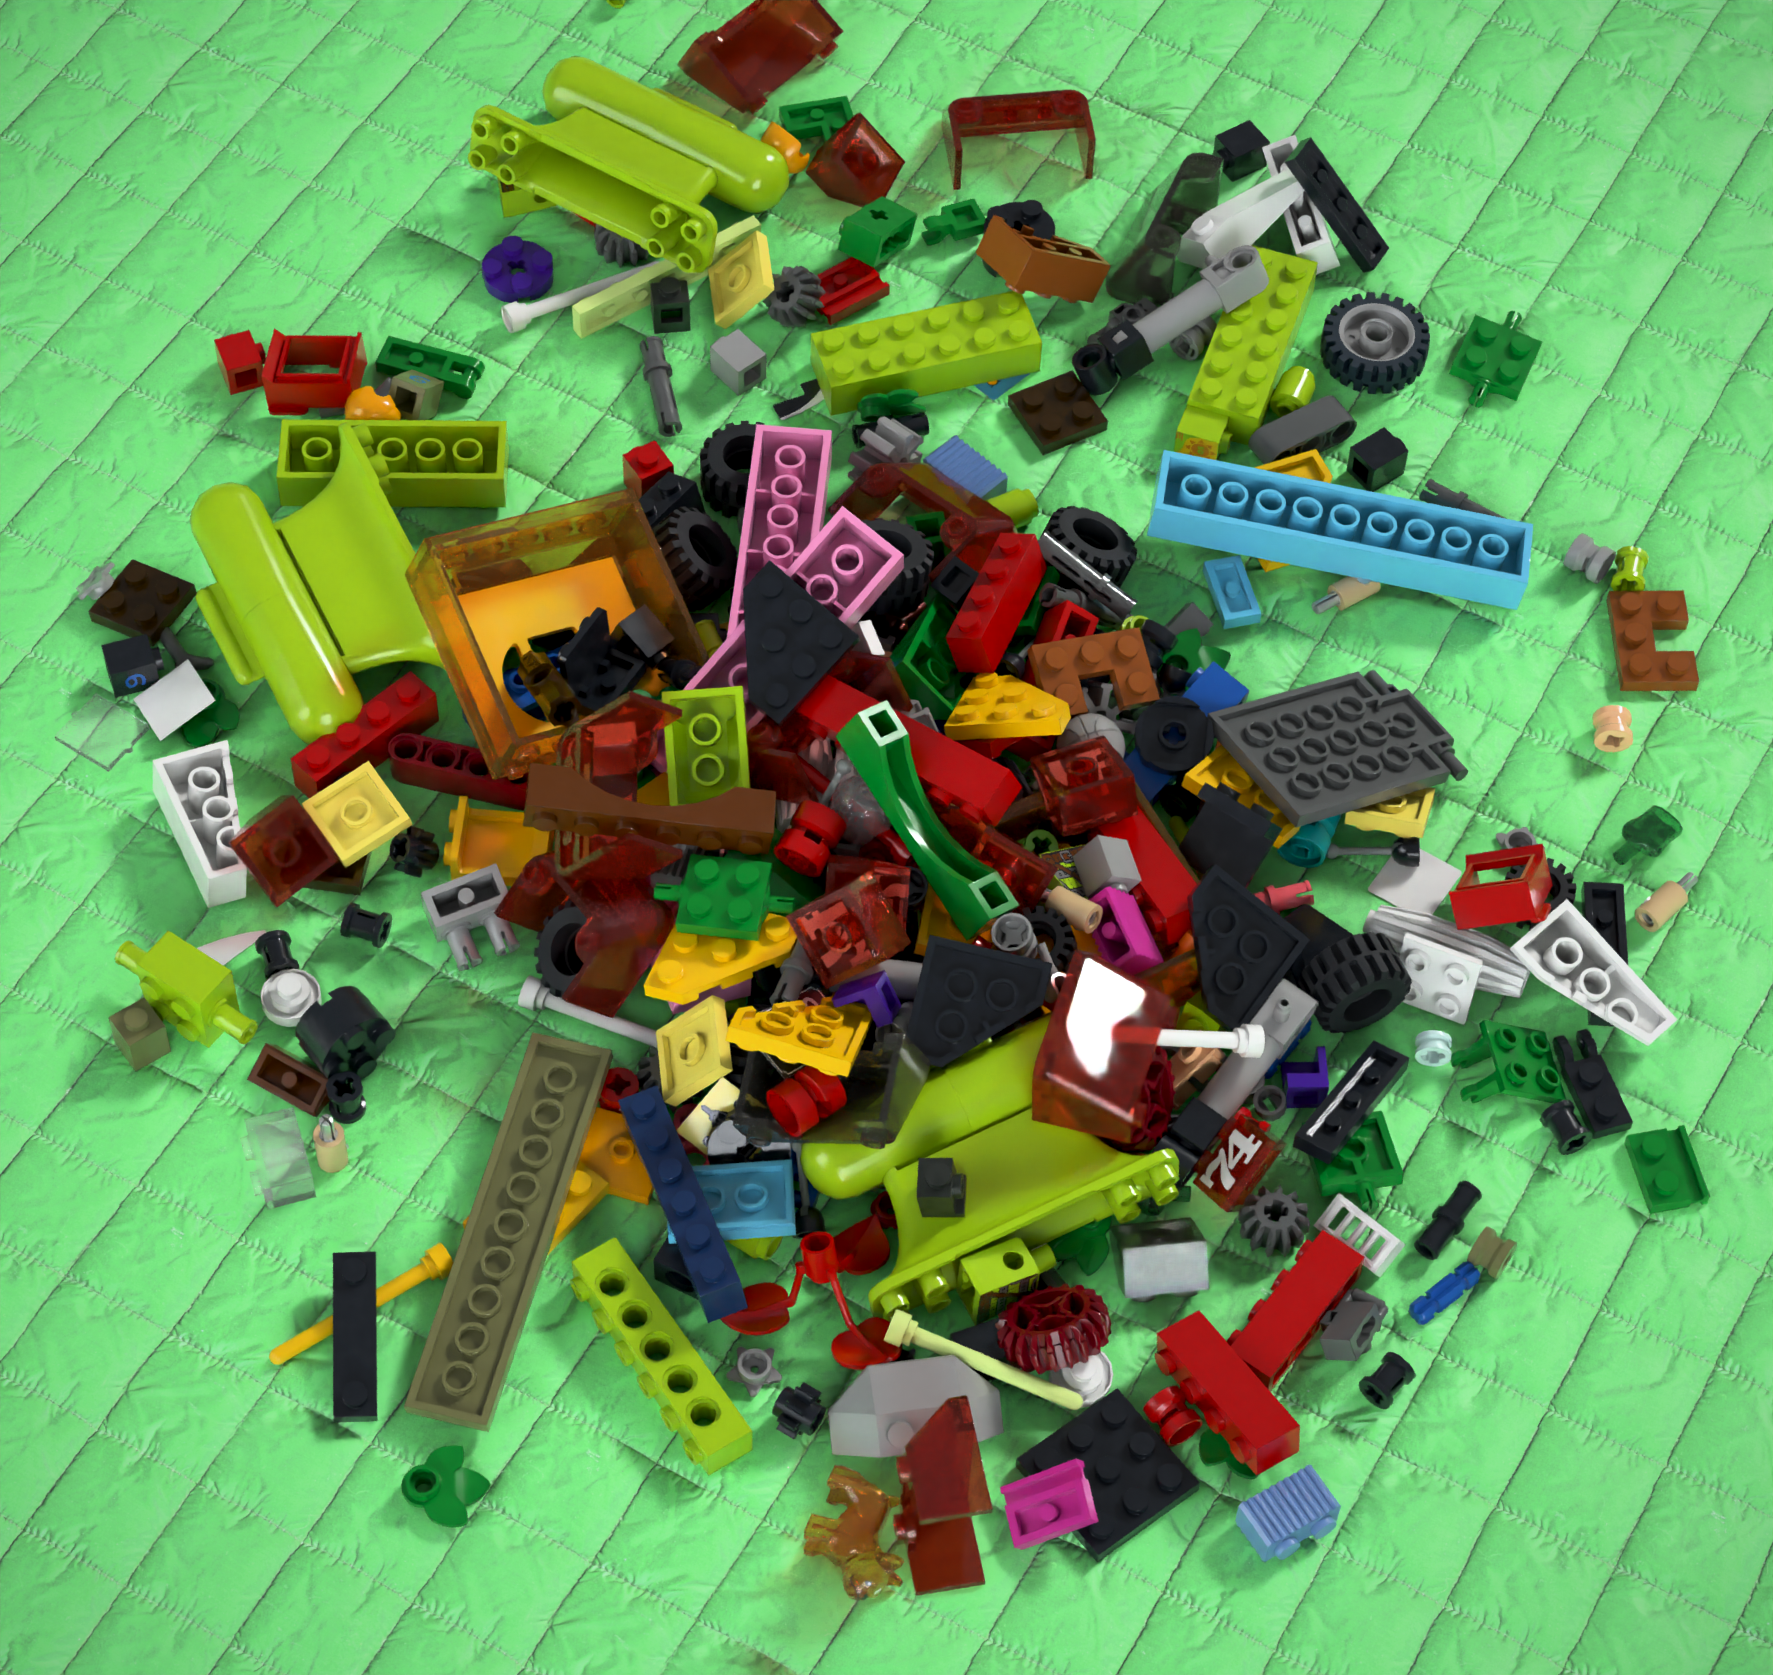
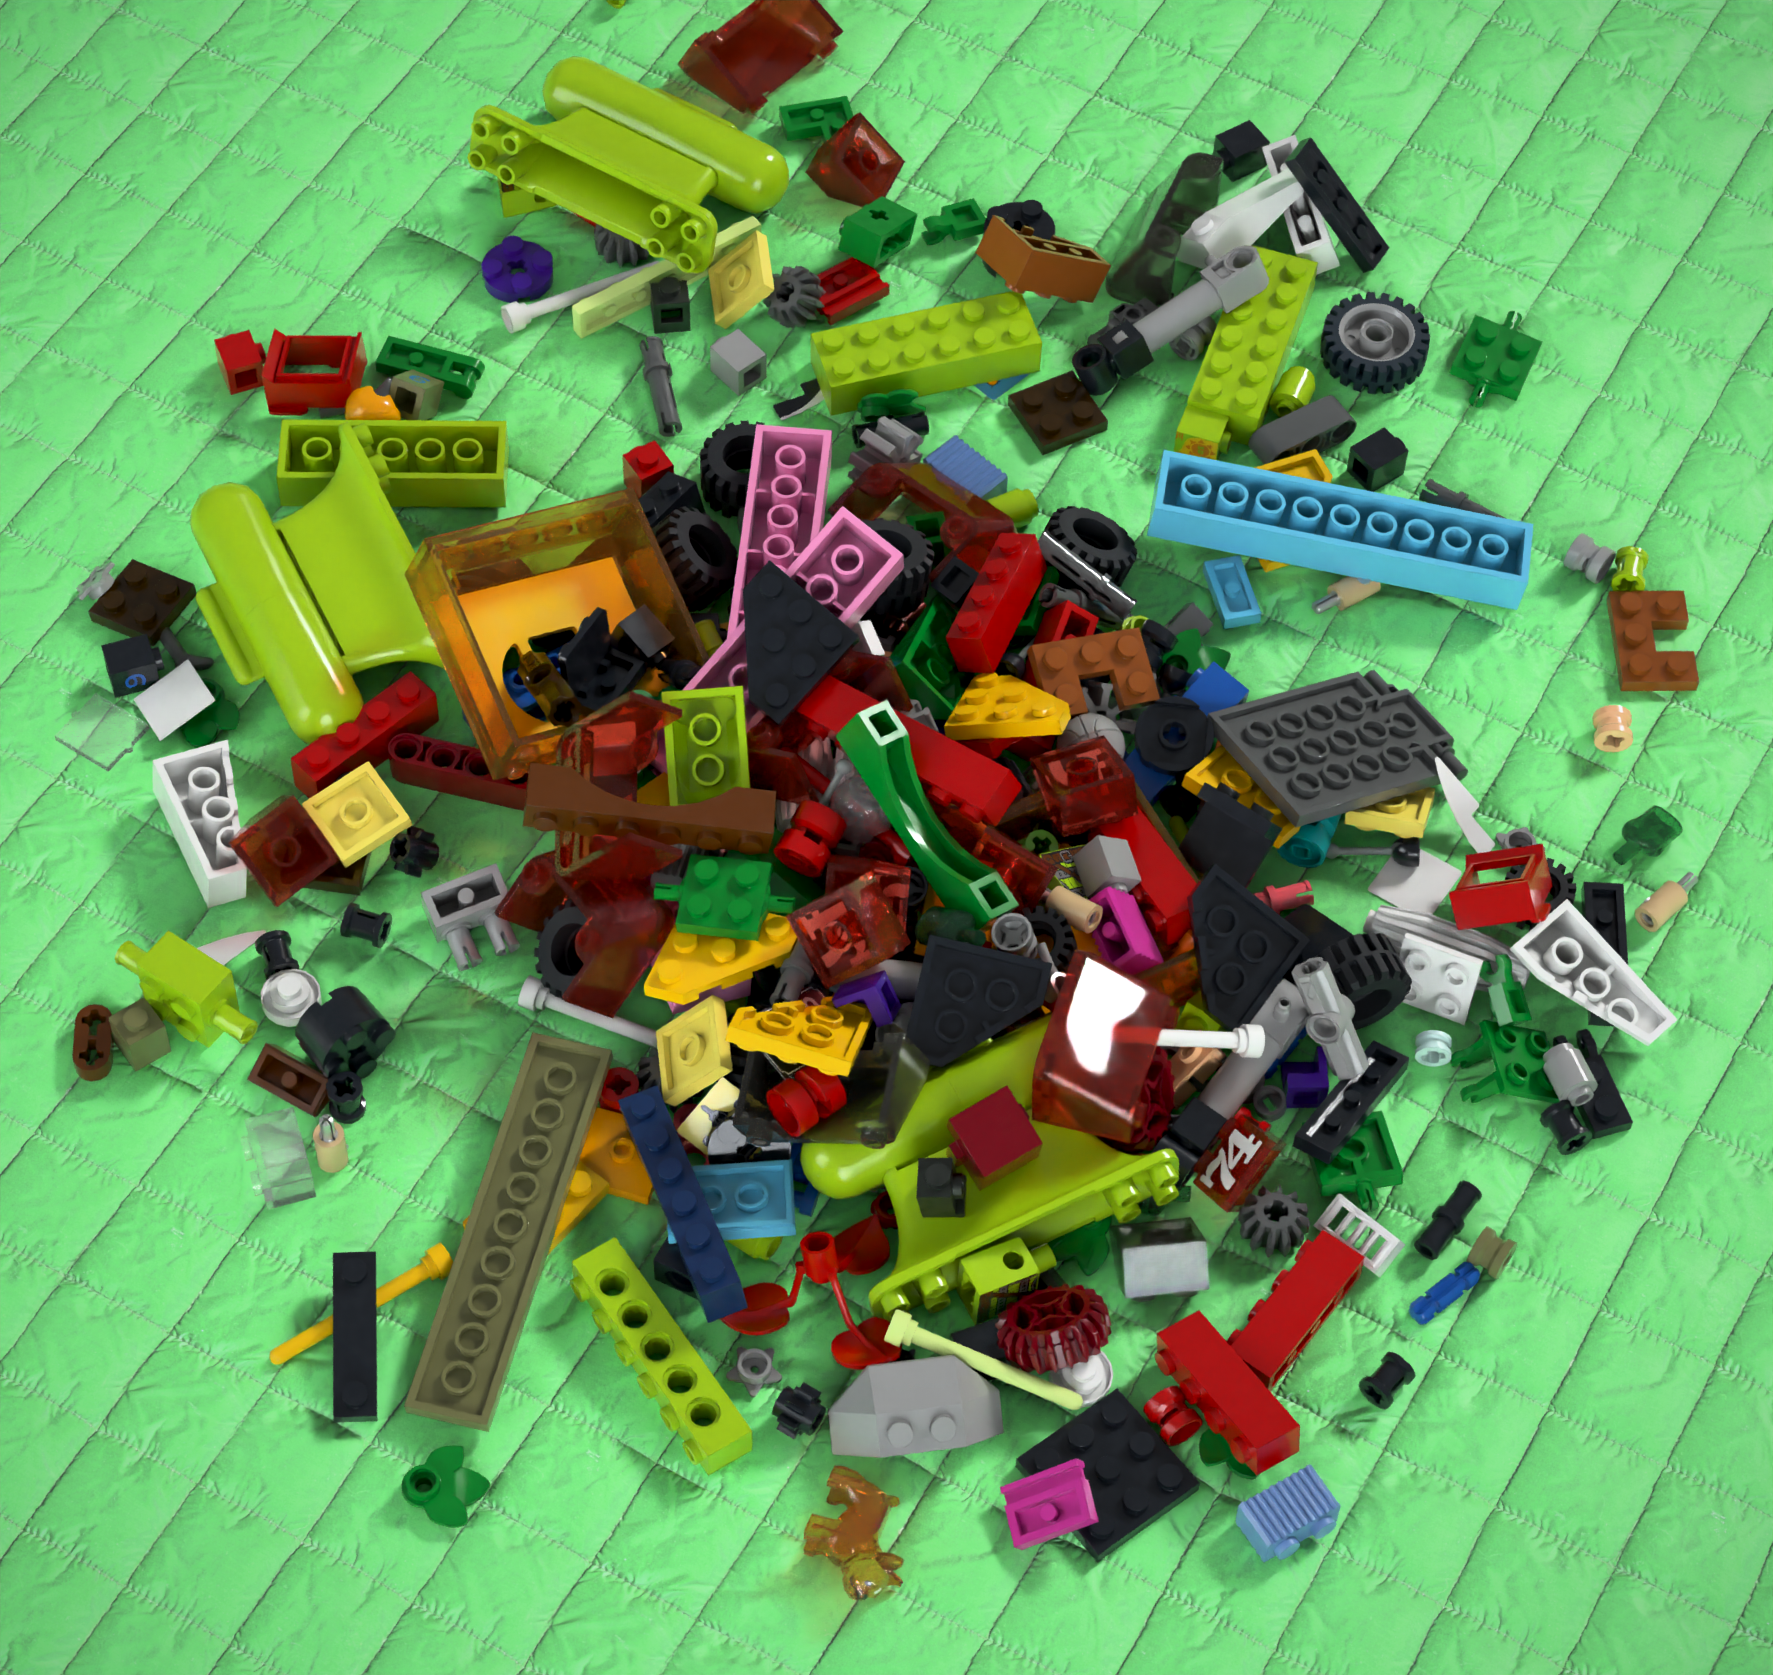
yellow panel [443,796,555,889] -> none
light orange hair [760,122,810,174] -> none
hinge [791,1136,826,1239] -> none
clear red windscreen [893,1395,993,1596] -> none
clear red windscreen [941,90,1096,190] -> none
dark grey piece [1320,1288,1388,1361] -> none
green plate [1624,1125,1710,1214] -> none
none -> reddish brown beam [72,1004,114,1081]
none -> clear green piece [915,906,986,946]
none -> dark red plate [946,1086,1043,1191]
none -> light grey piece [1292,957,1369,1080]
none -> white sticker [1435,757,1495,853]
none -> green plate [1479,954,1532,1026]
none -> light grey brick [1543,1043,1598,1106]

